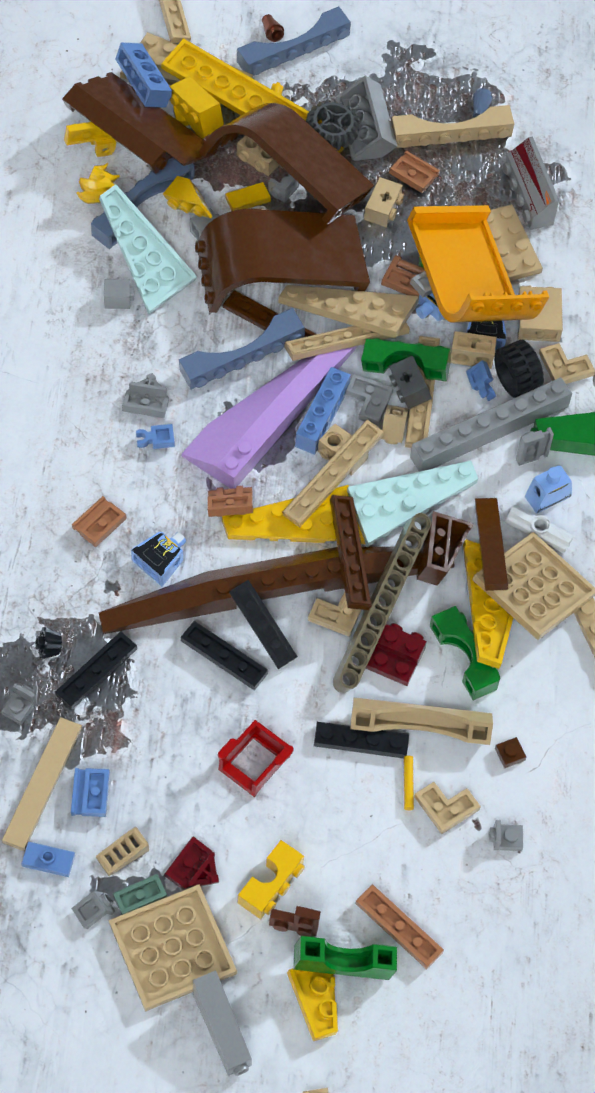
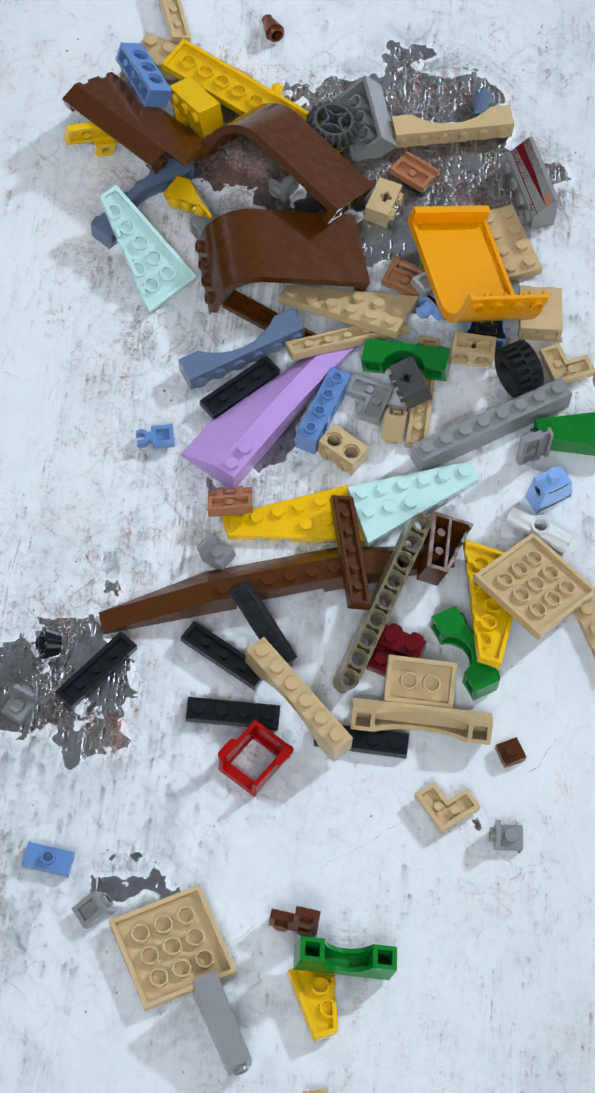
tan tile [2,717,82,851] -> none
medium blue plate [71,768,110,817] -> none
nougat plate [72,496,127,547] -> none
yellow hair [76,163,120,204] -> none
tan slope [96,827,149,876] -> none
light grey brick [104,279,134,309] -> none
sand green plate [113,874,167,915] -> none
light grey slope [122,373,169,418] -> none
torso [131,532,186,587] -> none
dark red slope [163,836,219,889] -> none
yellow tile [225,182,271,211] -> none
sand blue arch [236,6,351,76] -> none
tan brick [237,136,279,176] -> none
yellow arch [237,840,305,920] -> none
tan tile [282,420,384,528] -> none
tan plate [308,592,362,637] -> none
nougat plate [355,884,444,970] -> none
yellow piece [404,756,414,811] -> none
medium blue plate [466,360,496,401] -> none
reddish brown tile [475,498,508,591] -> none
none -> black plate [186,697,280,730]
none -> light grey bracket [197,533,236,571]
none -> black plate [200,356,280,419]
none -> tan arch [245,637,353,762]
none -> tan plate [383,655,457,709]

